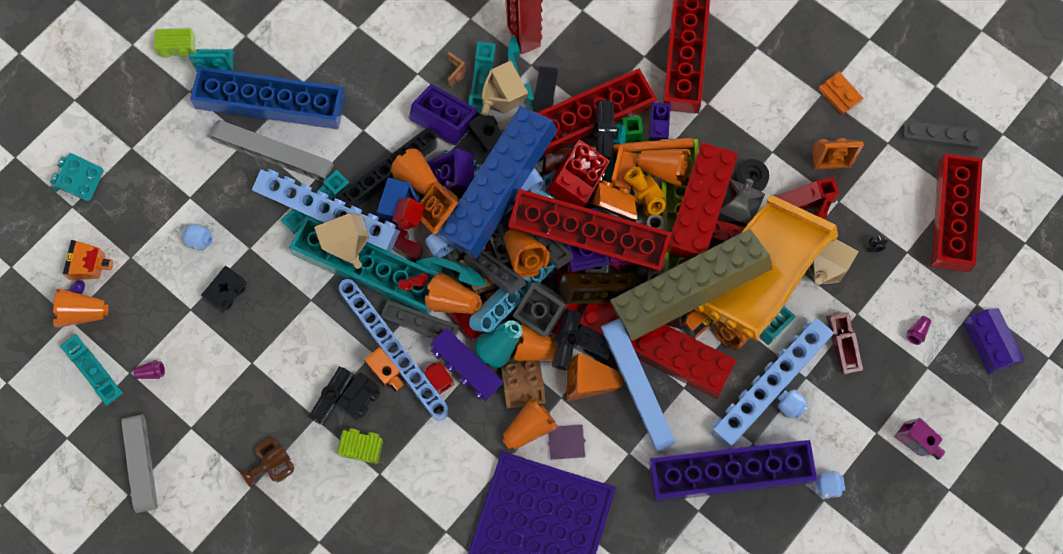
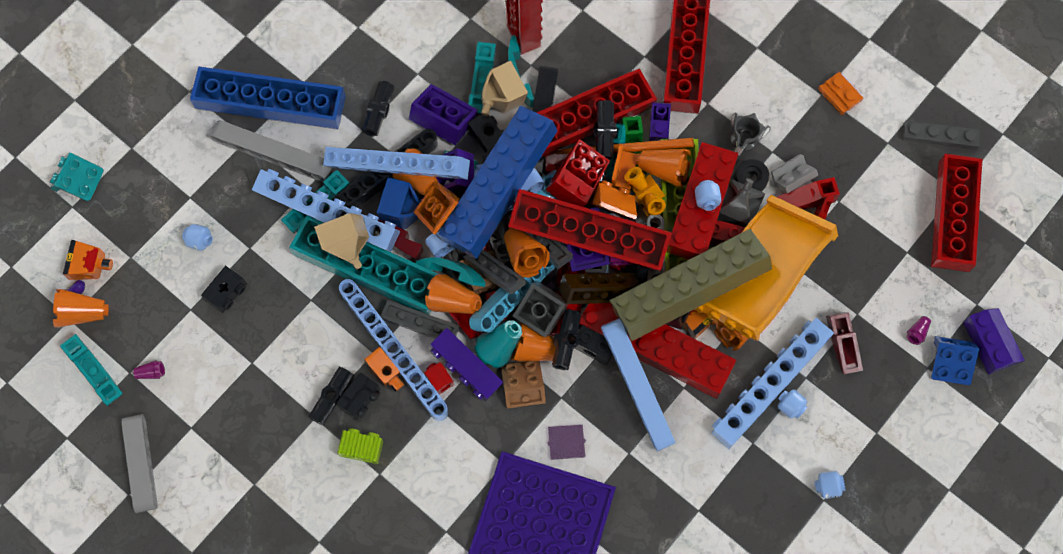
lime brick [154,28,195,58] -> none
teal bracket [188,49,234,72] -> none
reddish brown piece [240,437,294,488] -> none
red brick [392,197,425,230] -> none
red piece [398,273,428,291] -> none
nougat bracket [447,52,466,88] -> none
orange cone [502,396,559,450] -> none
orange slope [566,353,623,401] -> none
dark purple brick [648,440,817,502] -> none
teal slope [759,306,796,345] -> none
tan piece [808,239,859,285] -> none
orange slope [812,138,864,170] -> none
black plate [867,235,888,253] -> none
magenta torso [894,418,945,460] -> none
none -> light blue brick [323,147,470,179]
none -> black piece [362,81,394,137]
none -> light blue head [695,180,722,211]
none -> dark grey piece [731,112,771,156]
none -> light grey bracket [771,154,818,194]
none -> blue bracket [931,336,979,385]

